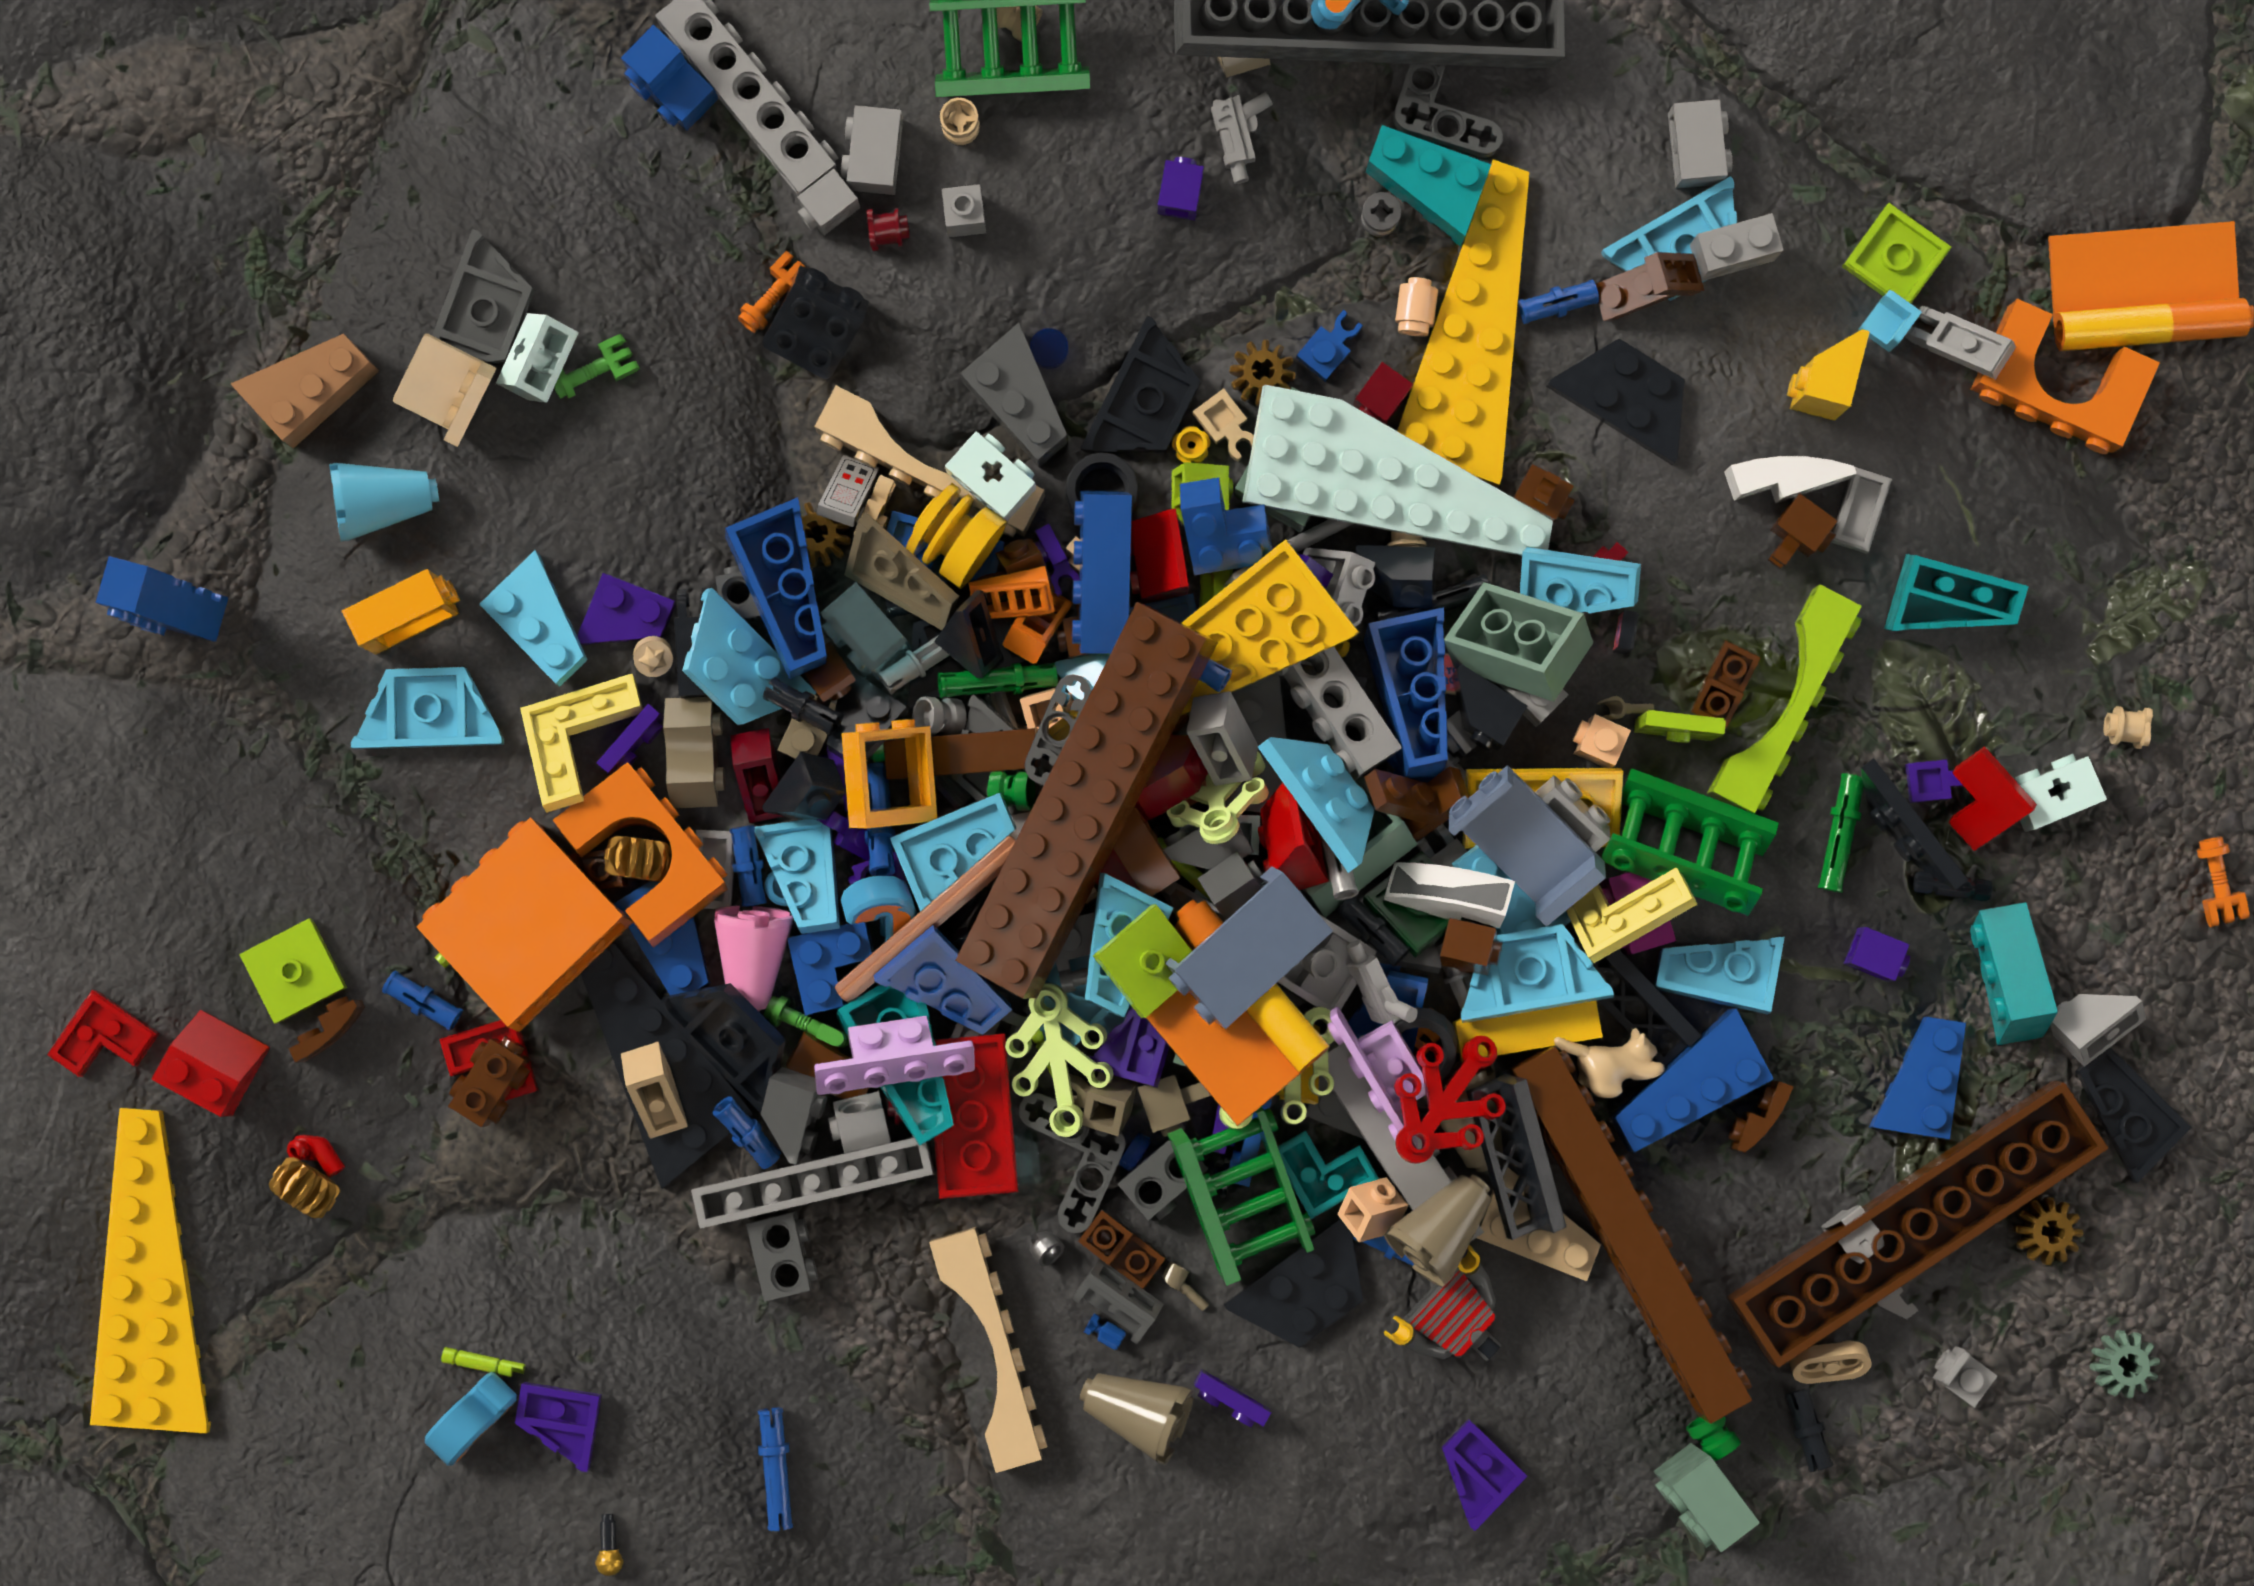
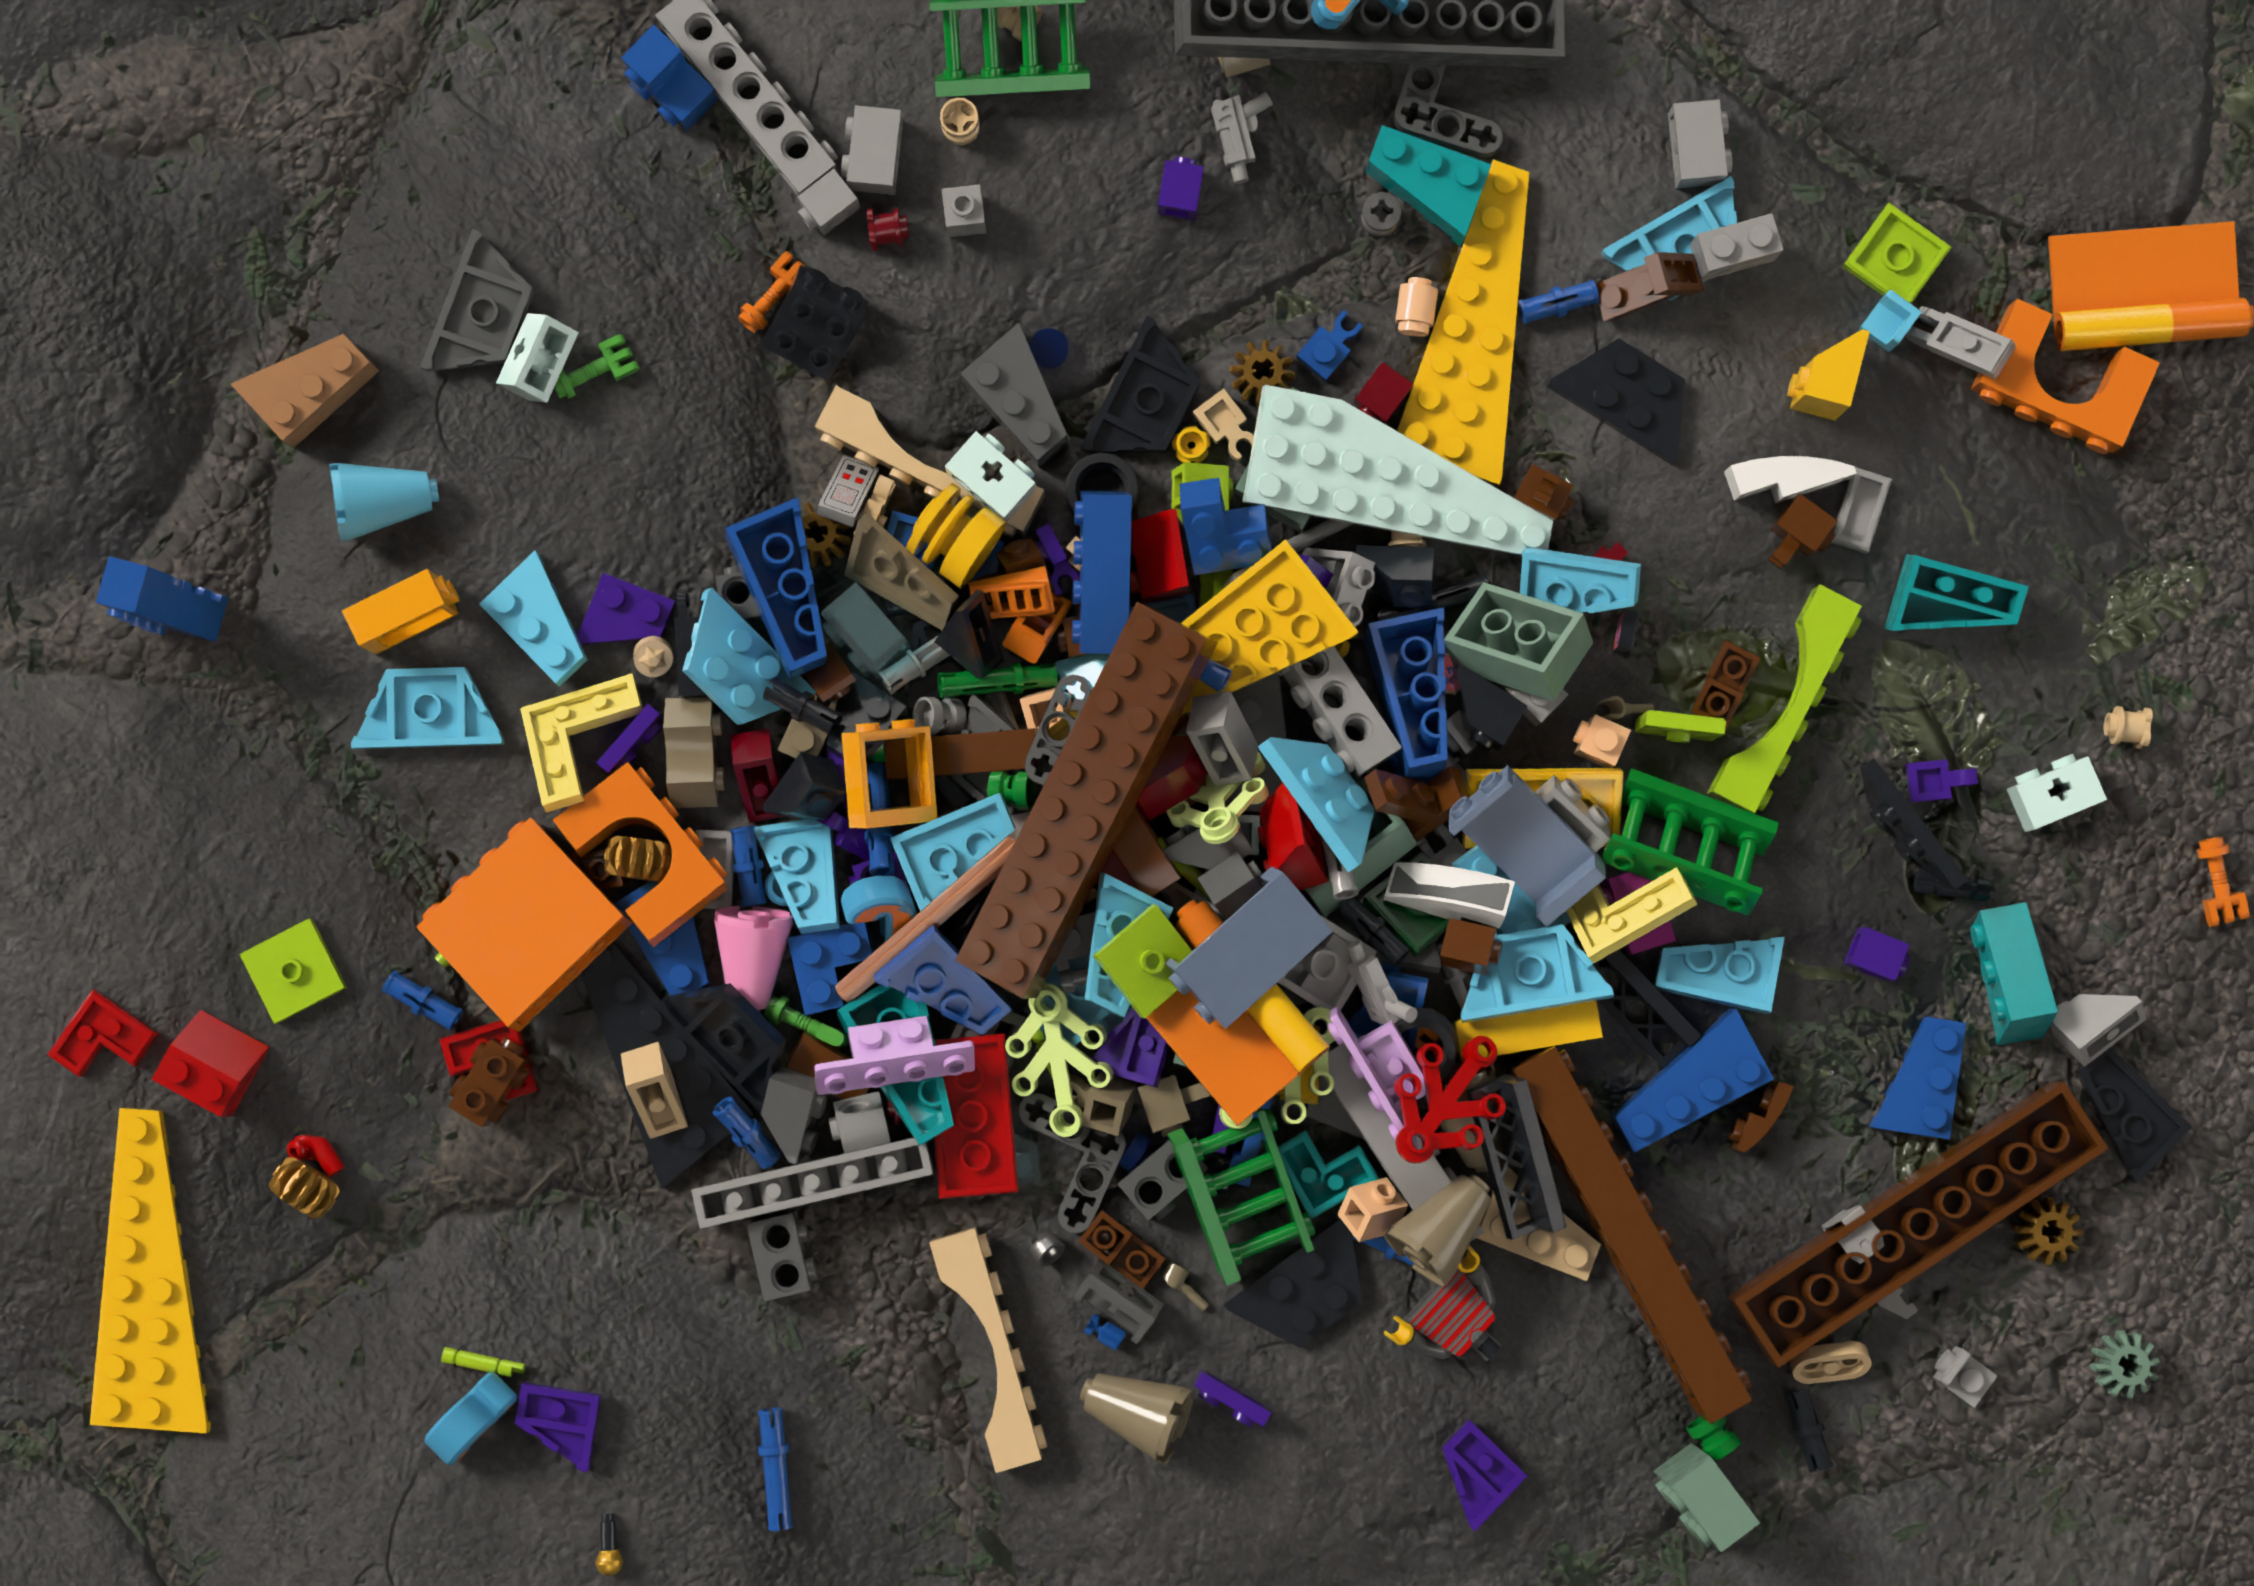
reddish brown slope [288,996,365,1063] -> none
tan bracket [393,334,496,447] -> none
tan animal [1554,1028,1665,1098] -> none
green pin [1817,773,1864,893] -> none
red tile [1948,746,2037,851] -> none

